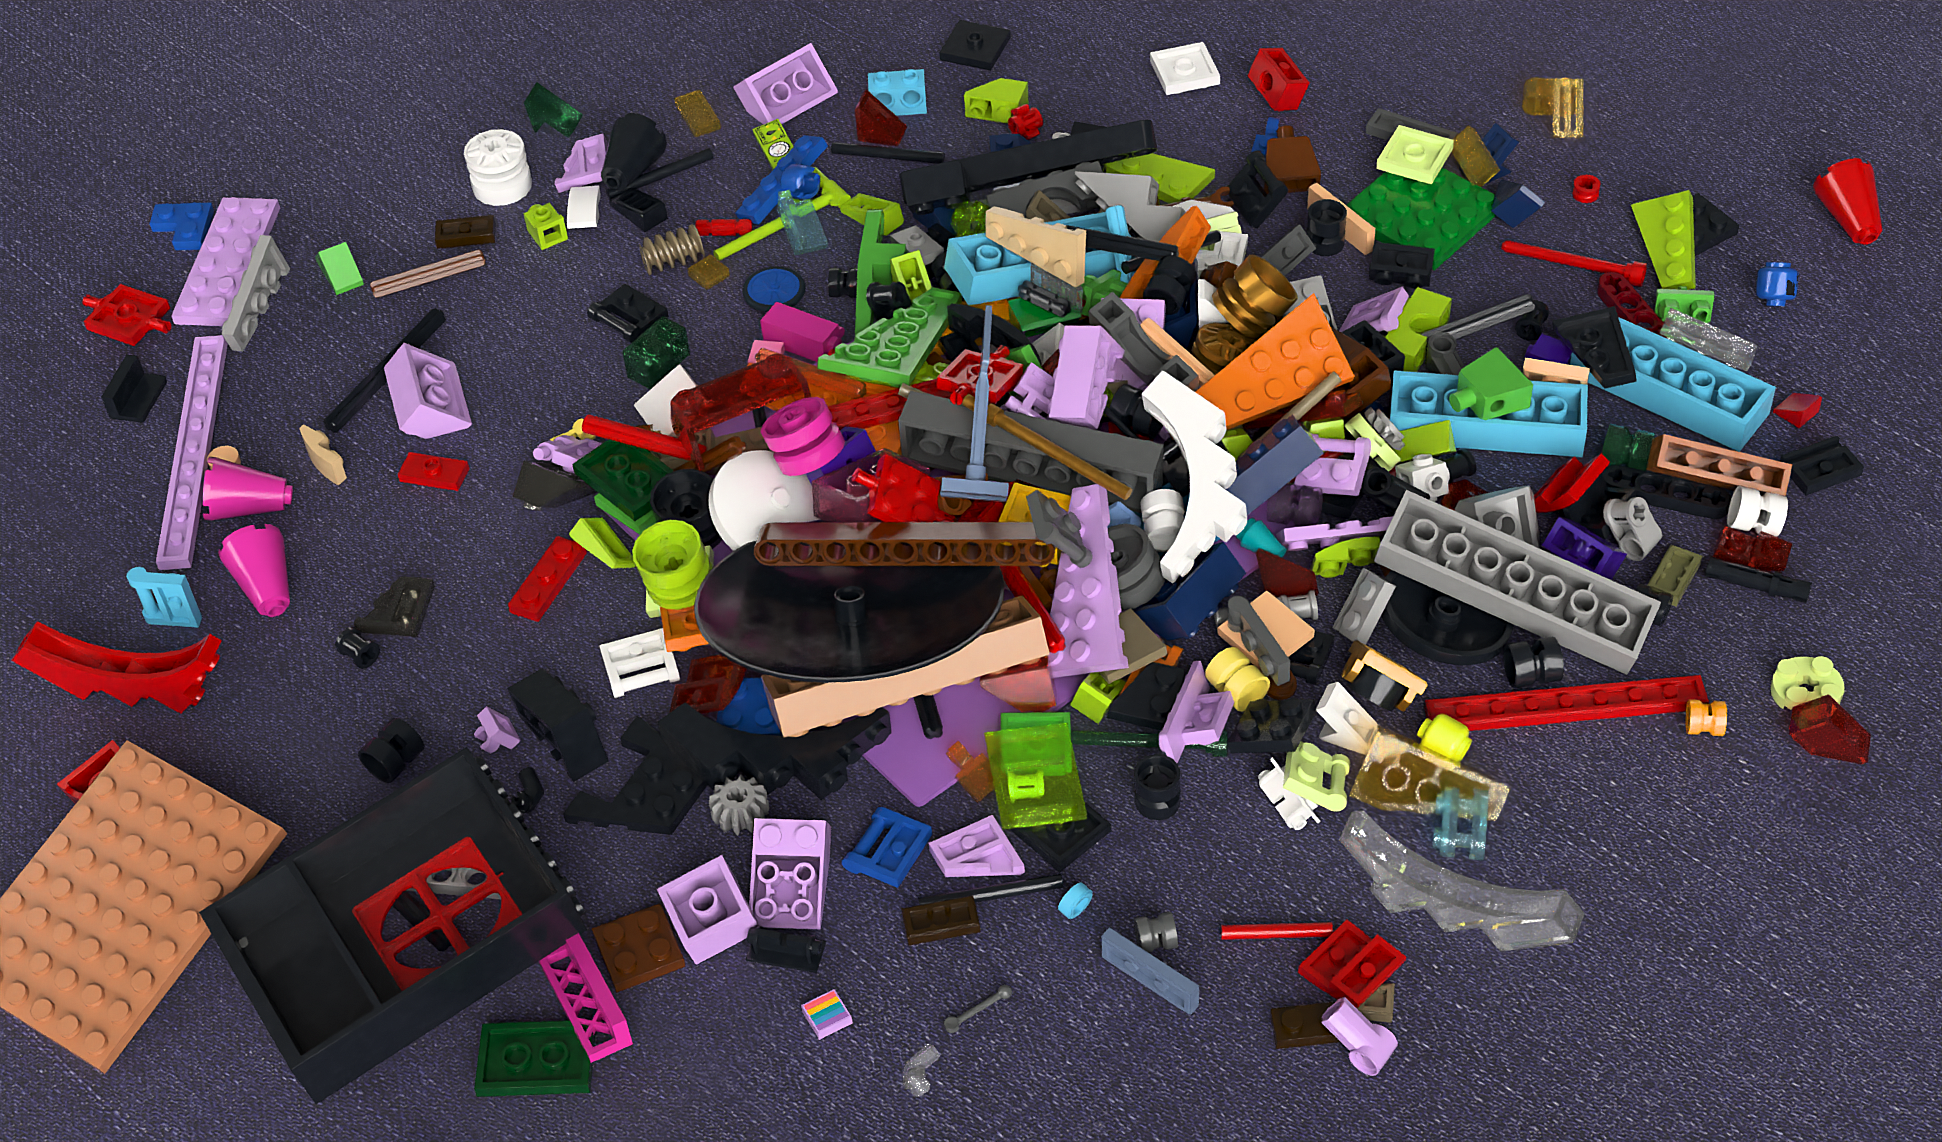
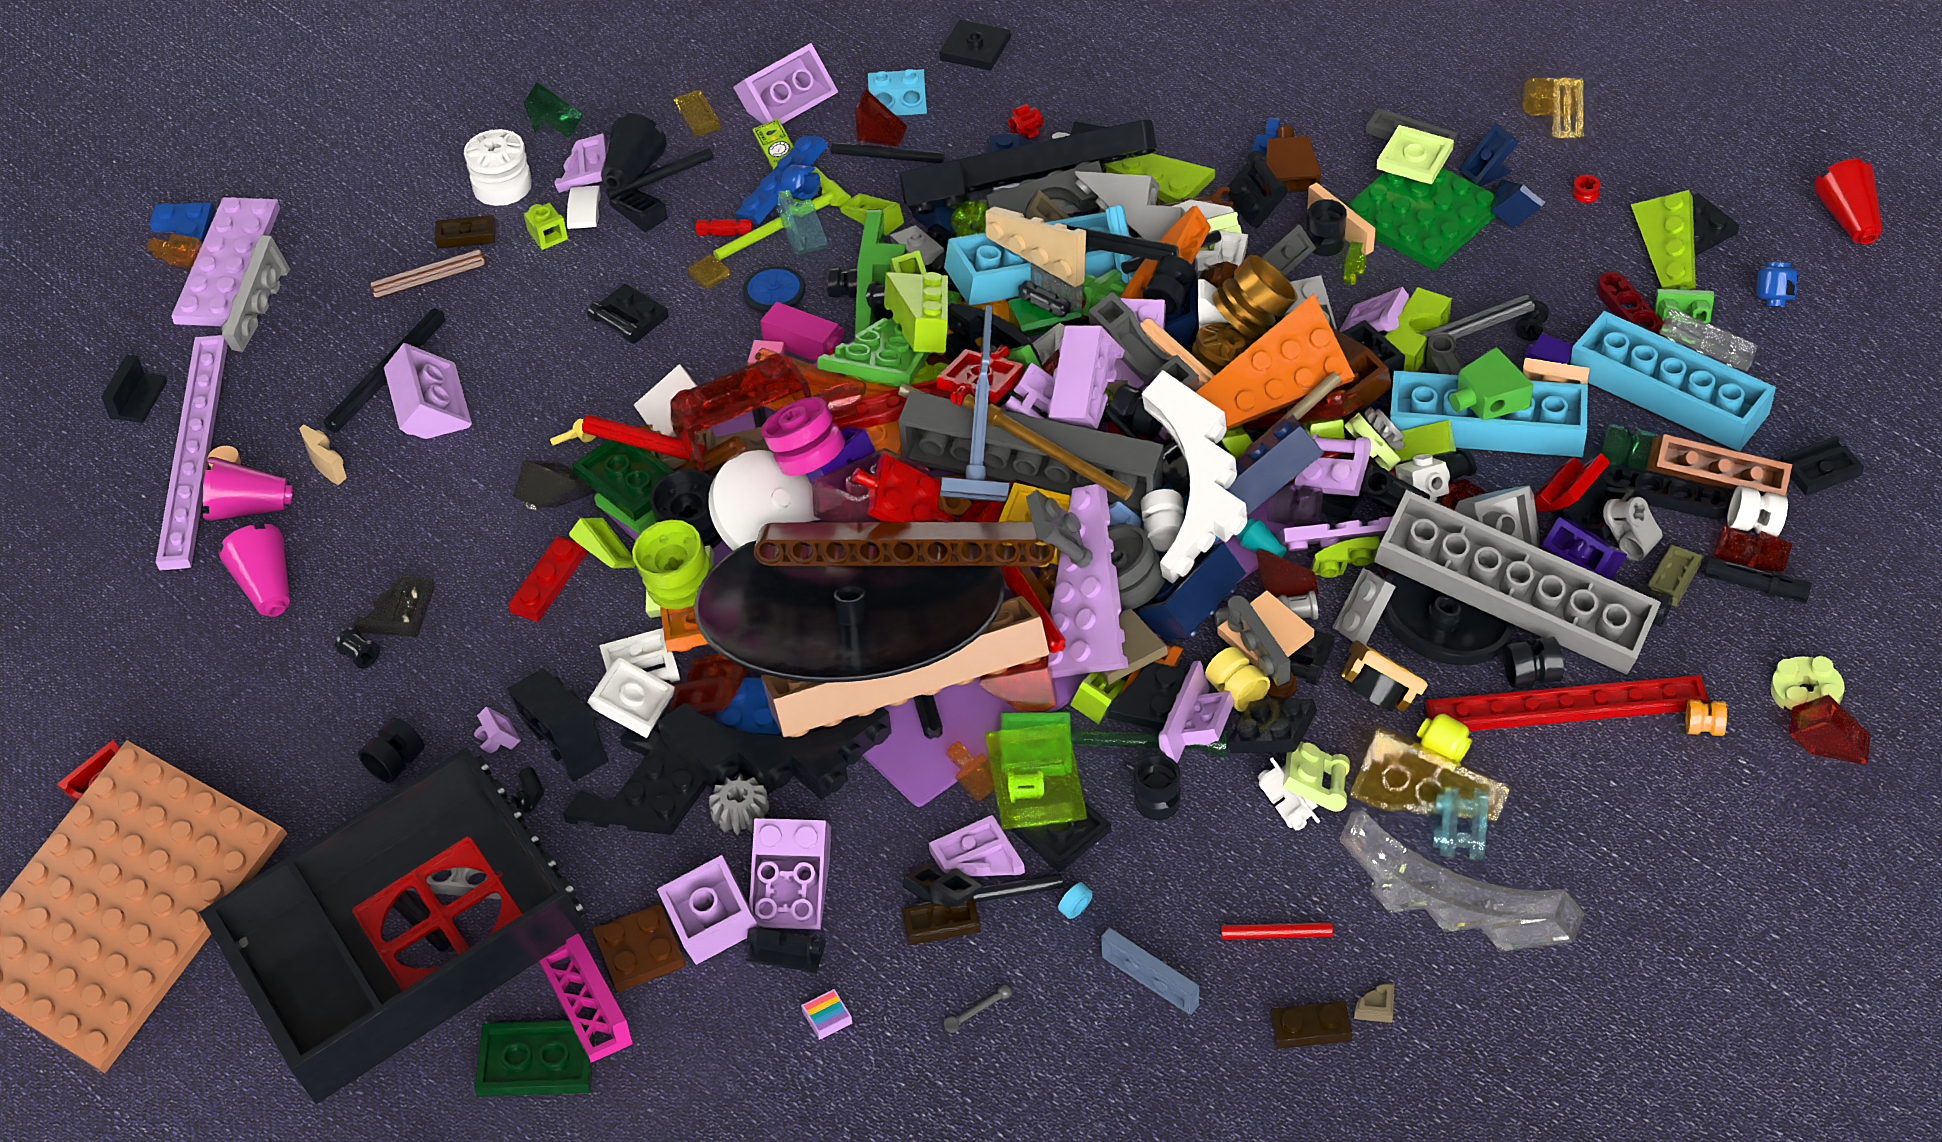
red arch [11,621,222,714] -> none
red plate [82,284,171,346] -> none
medium azure plate [126,567,202,628] -> none
slope [315,242,364,295] -> none
red plate [397,452,470,491] -> none
lavender plate [533,435,602,473] -> none
clear green brick [622,316,690,389] -> none
dark tan piece [639,224,705,275] -> none
blue plate [841,807,932,888] -> none
clear arm [903,1043,940,1097] -> none
lime slope [964,78,1029,123] -> none
dark grey wheel [1134,911,1178,953] -> none
white plate [1150,42,1220,95] -> none
red brick [1247,48,1310,111] -> none
red slope [1298,919,1407,1008] -> none
white slope [1316,682,1381,754] -> none
lavender piece [1321,997,1398,1076] -> none
black bracket [1369,242,1435,289] -> none
clear yellow plate [1452,125,1500,187] -> none
red piece [1501,240,1647,287] -> none
black wing [1552,306,1637,389] -> none
red slope [1773,393,1822,428] -> none
none -> clear orange plate [146,234,202,269]
none -> white tile [587,656,677,738]
none -> clear red brick [813,382,863,420]
none -> lime wedge [884,272,948,353]
none -> black slope [903,862,983,906]
none -> clear neon green plate [1343,241,1367,285]

